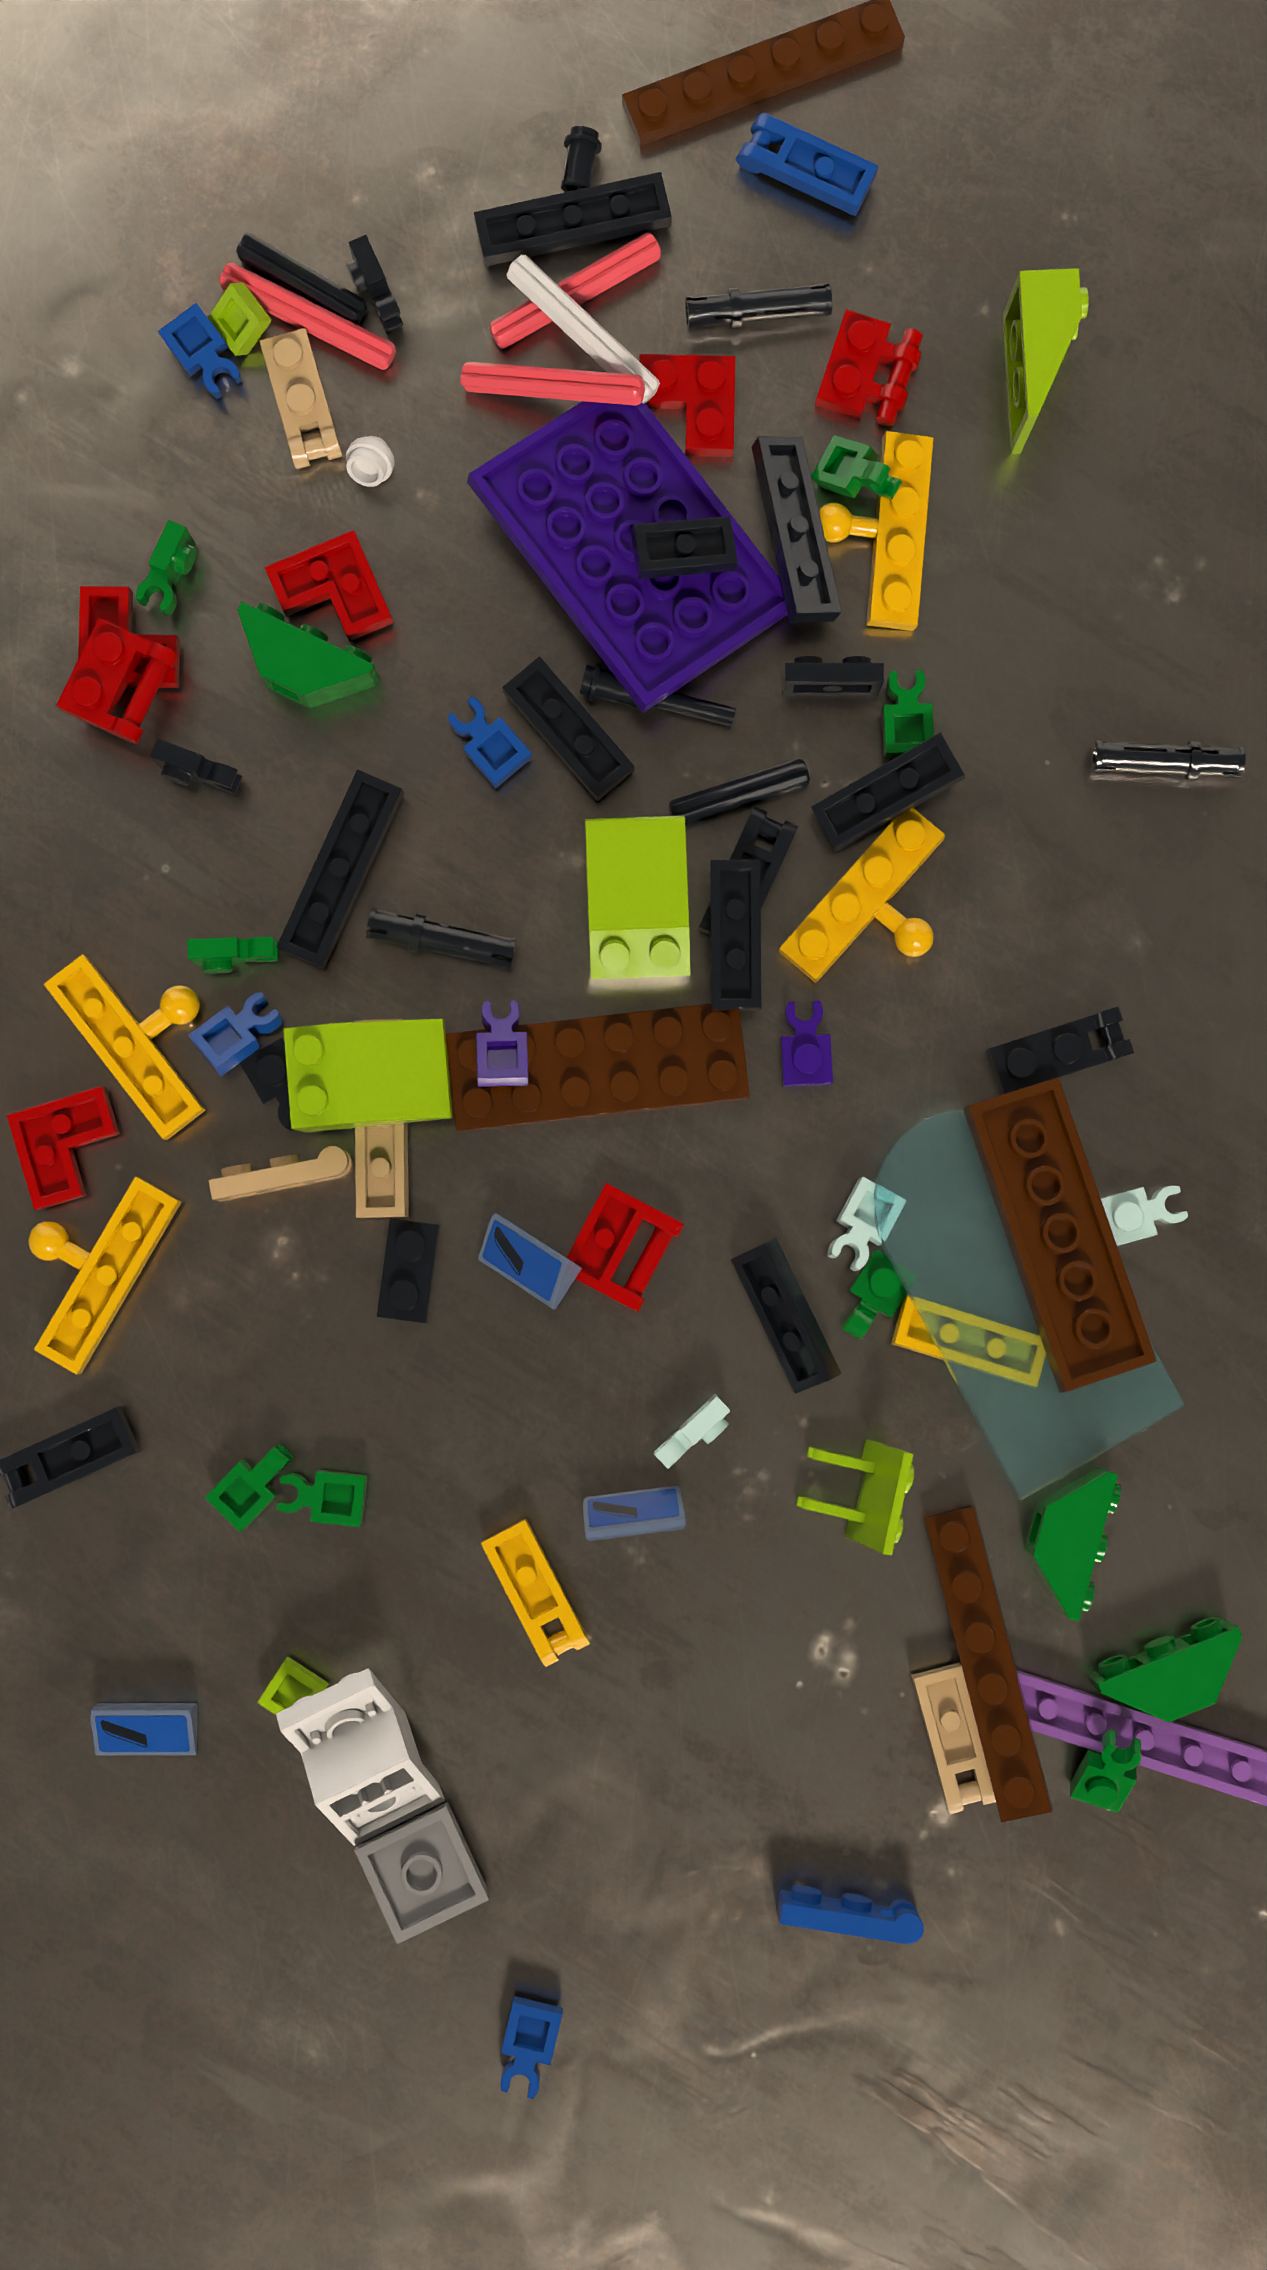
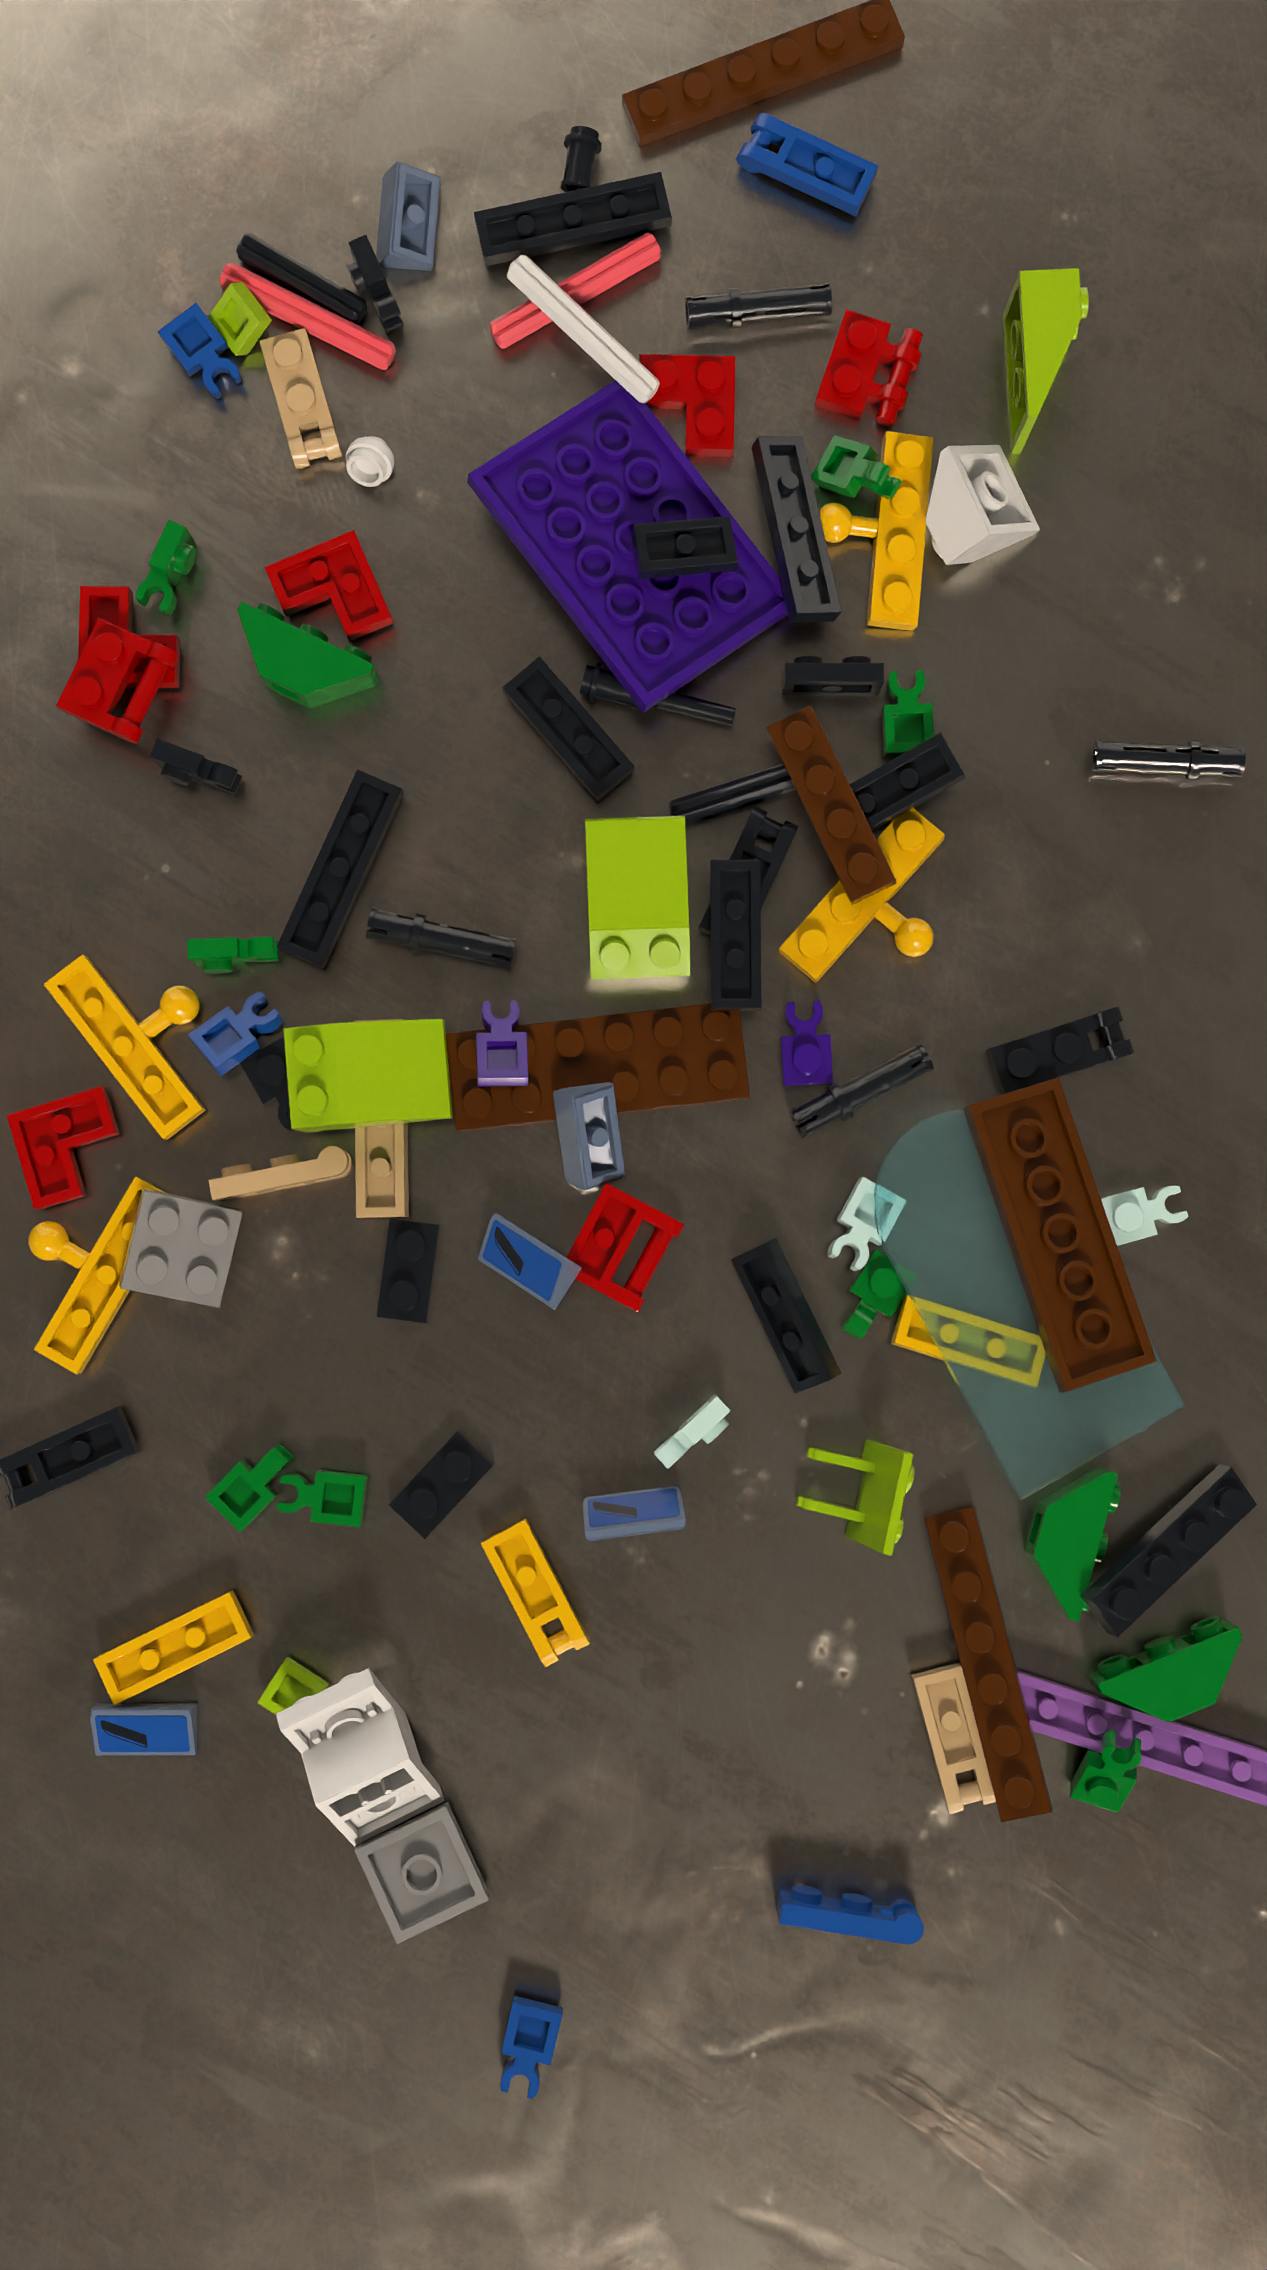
blue plate [448,696,533,789] -> none
coral axle [460,362,645,406] -> none
none -> yellow plate [93,1590,254,1705]
none -> light grey plate [119,1188,243,1308]
none -> sand blue slope [376,161,441,271]
none -> black plate [389,1430,494,1539]
none -> sand blue slope [553,1082,626,1191]
none -> reddish brown plate [767,705,896,905]
none -> black pin [789,1042,934,1139]
none -> white slope [925,445,1040,565]
none -> black plate [1080,1464,1257,1638]

